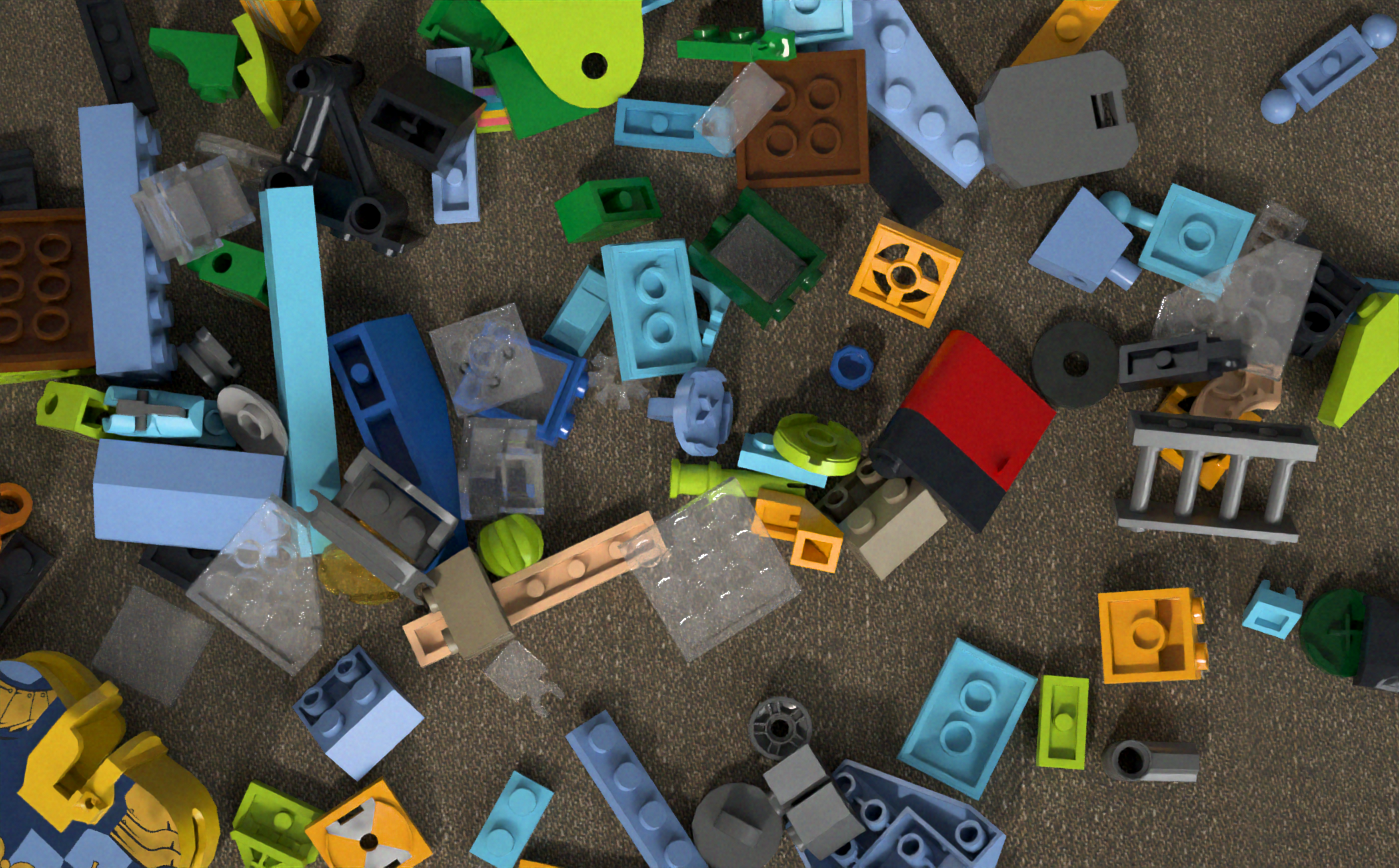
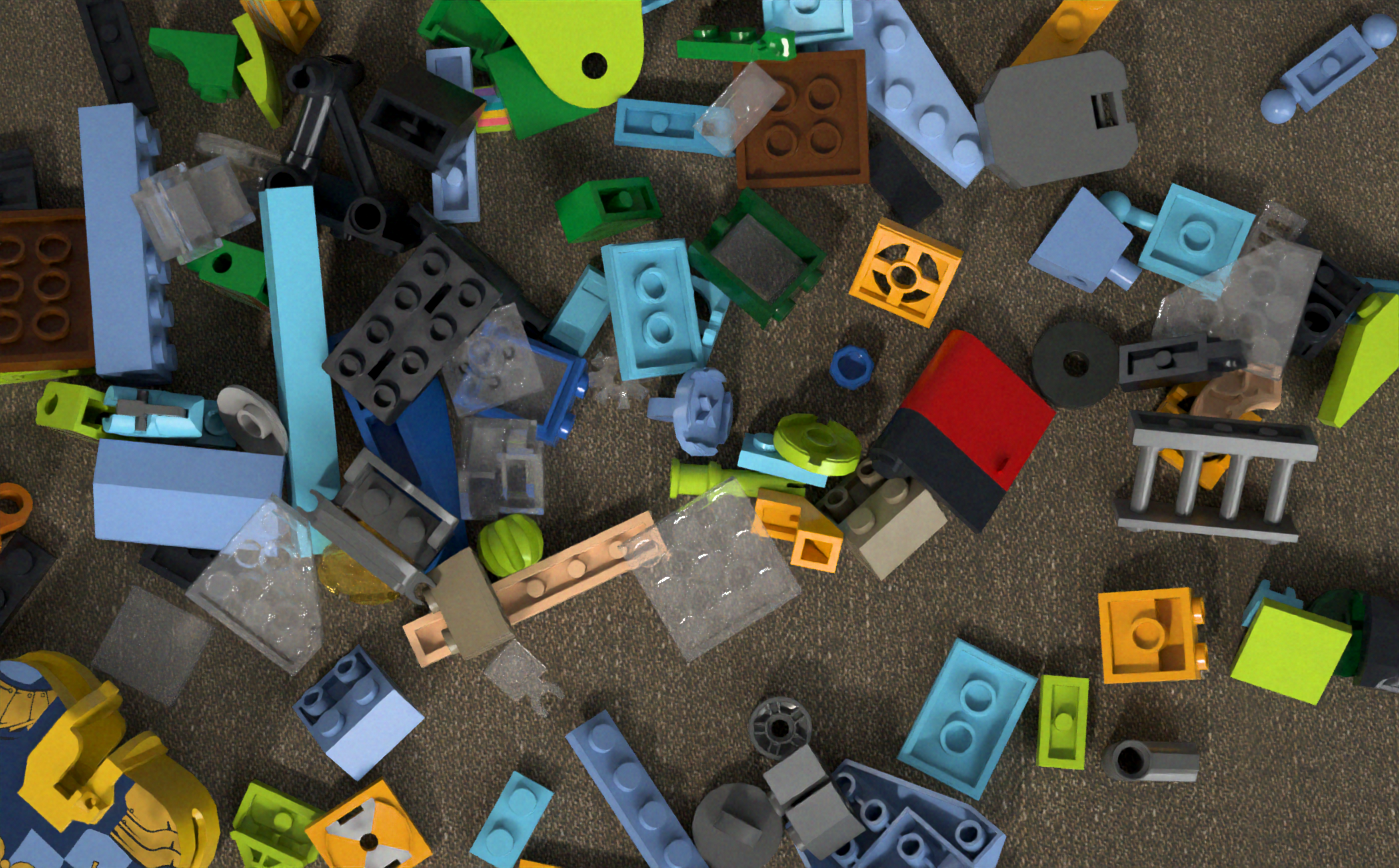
dark grey wheel [176,325,246,395] -> none
none -> black plate [321,202,552,426]
none -> lime tile [1230,597,1352,705]

